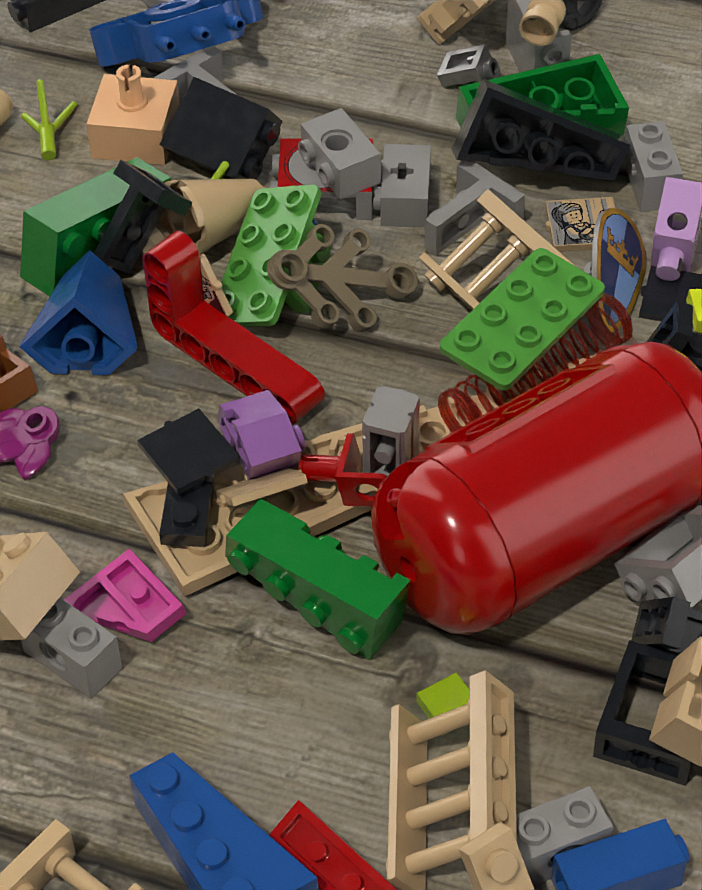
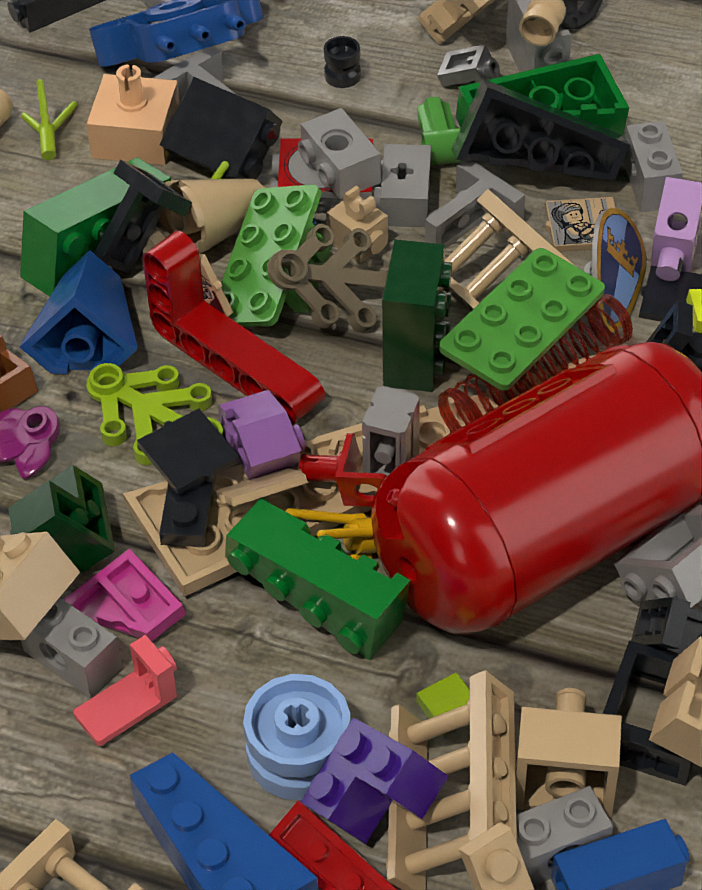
none -> dark green brick [8,465,115,576]
none -> coral bracket [73,635,177,746]
none -> lime plant [86,363,223,465]
none -> light blue wheel [243,674,351,800]
none -> yellow plant [285,508,377,561]
none -> dark purple brick [300,717,449,844]
none -> black wheel [323,36,361,88]
none -> tan brick [326,186,388,264]
none -> dark green brick [382,239,452,392]
none -> bright green piece [417,97,461,166]
none -> tan brick [516,688,622,818]

